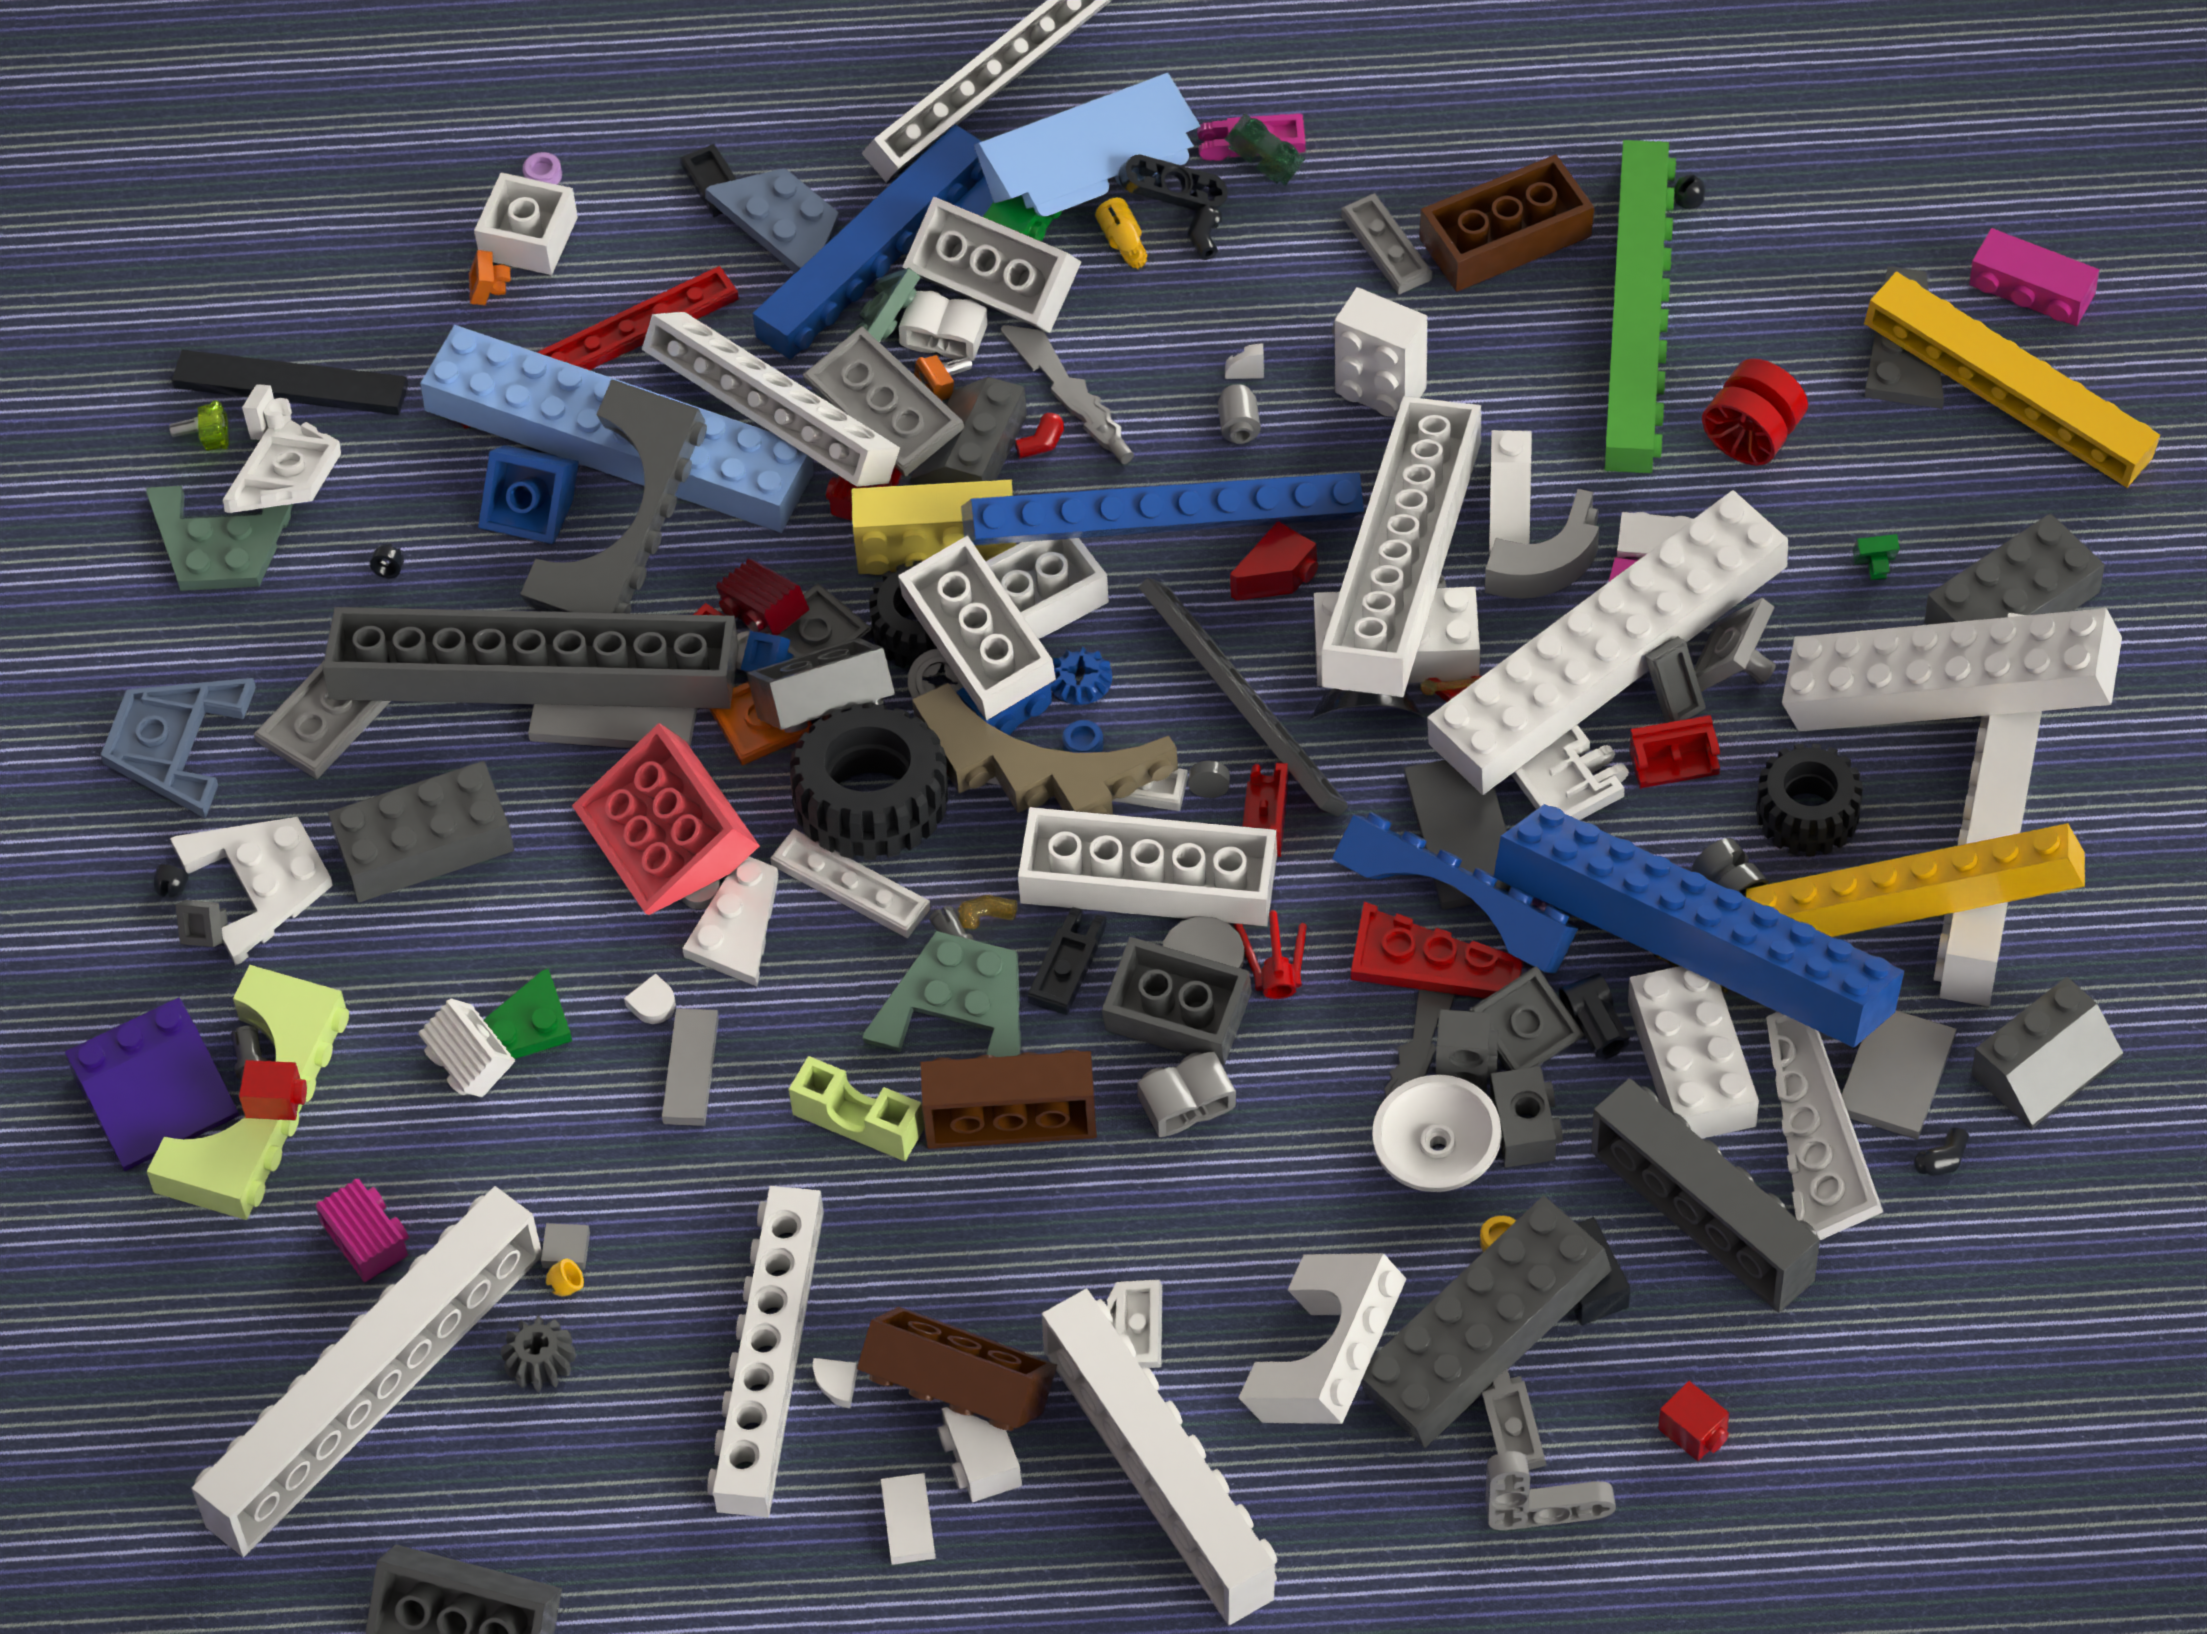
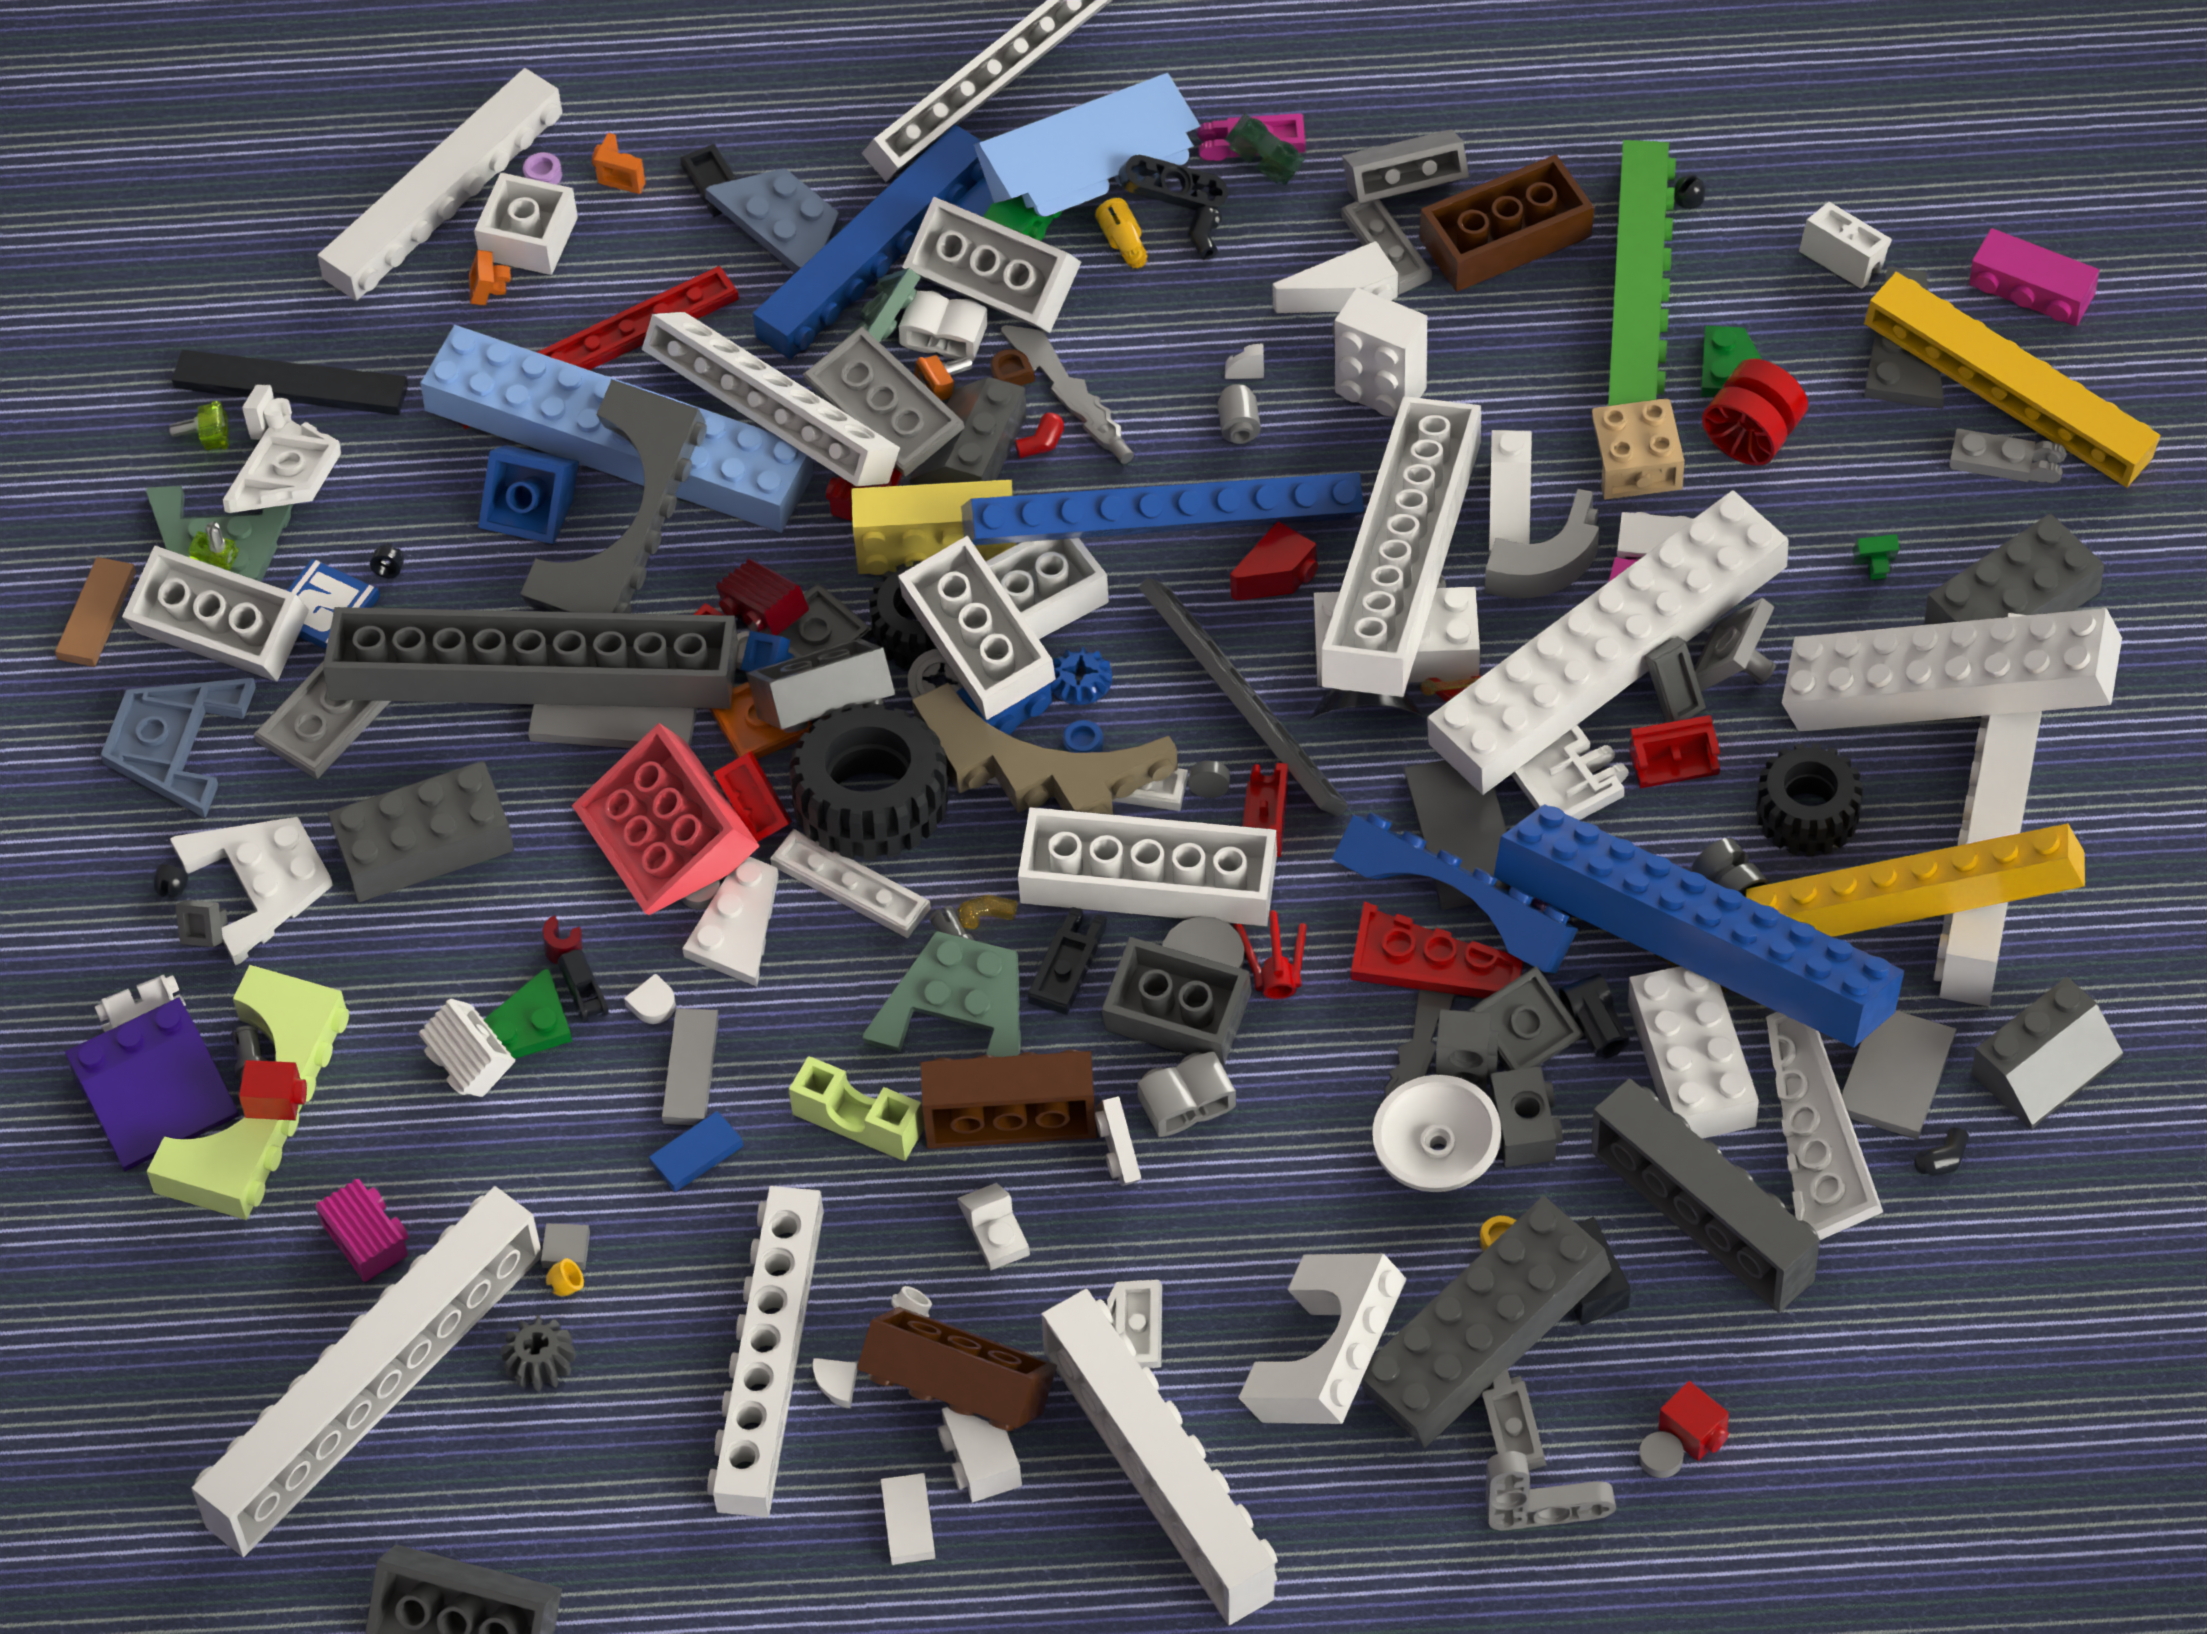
none -> medium nougat tile [55,557,136,667]
none -> white hinge [95,974,186,1032]
none -> white brick [122,546,309,682]
none -> clear neon green piece [188,522,239,571]
none -> tile [287,558,380,650]
none -> white brick [317,68,562,301]
none -> black piece [542,915,609,1023]
none -> orange bracket [592,133,646,194]
none -> blue tile [649,1111,743,1193]
none -> red tile [713,751,792,842]
none -> white plate [891,1286,932,1317]
none -> white slope [957,1183,1030,1271]
none -> reddish brown tile [990,349,1035,386]
none -> white wing [1094,1096,1142,1186]
none -> white slope [1273,241,1398,313]
none -> light grey brick [1342,129,1469,203]
none -> tan bracket [1592,399,1684,500]
none -> light grey tile [1639,1431,1684,1478]
none -> green wing [1701,325,1762,398]
none -> white hinge [1799,202,1892,289]
none -> light grey hinge [1949,428,2067,483]

